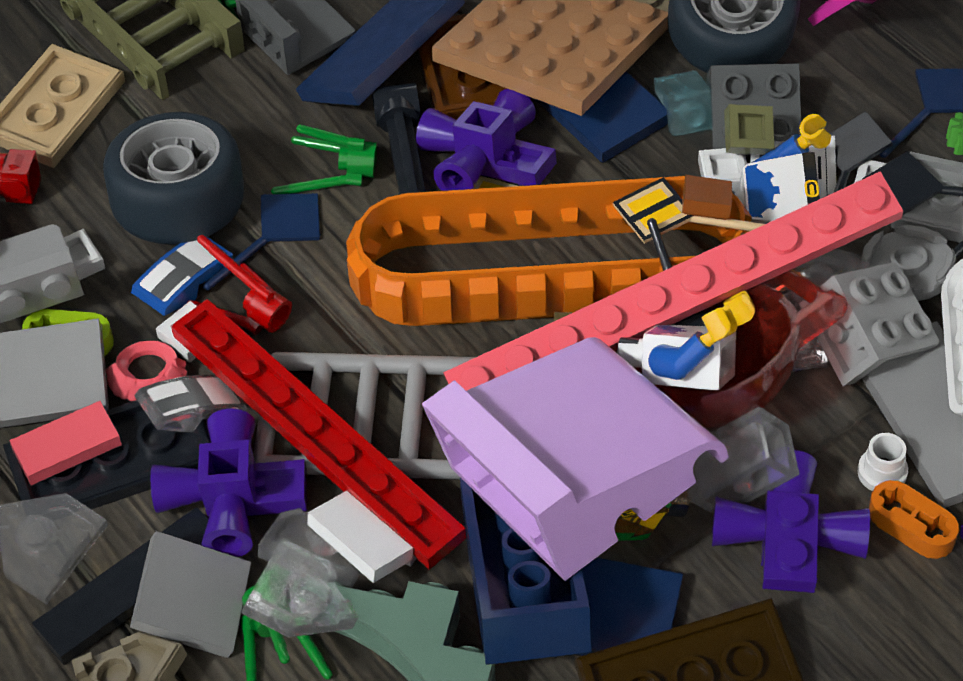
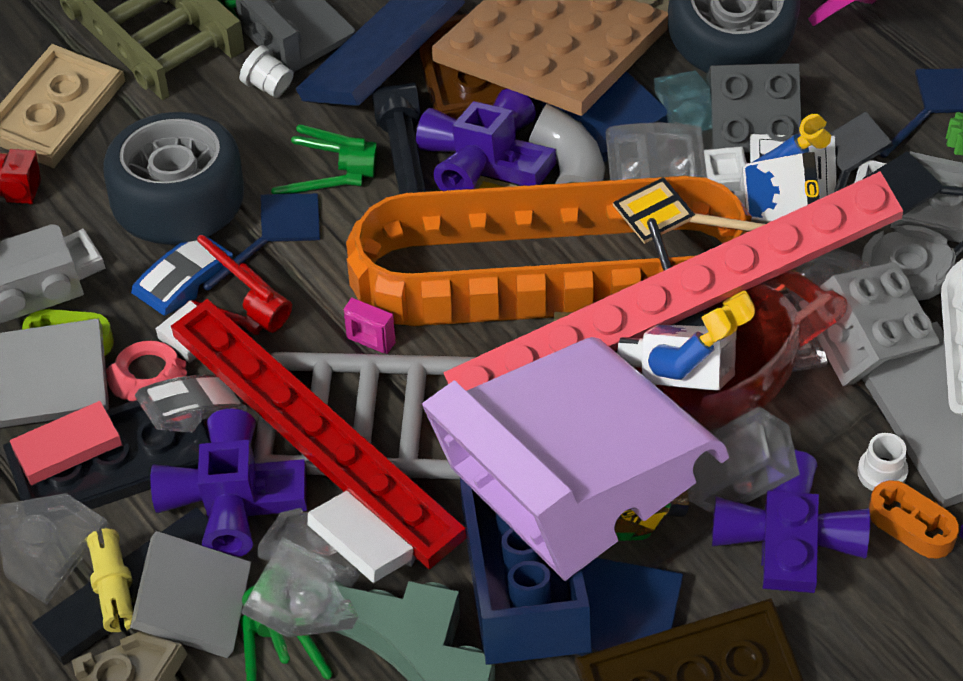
dark orange tile [682,175,732,220] -> none
olive tile [724,104,775,155] -> none
none -> light yellow pin [86,528,134,632]
none -> white piece [239,45,293,98]
none -> dark pink tile [343,297,396,354]
none -> light grey cylinder [528,103,605,184]
none -> clear slope [605,123,707,181]

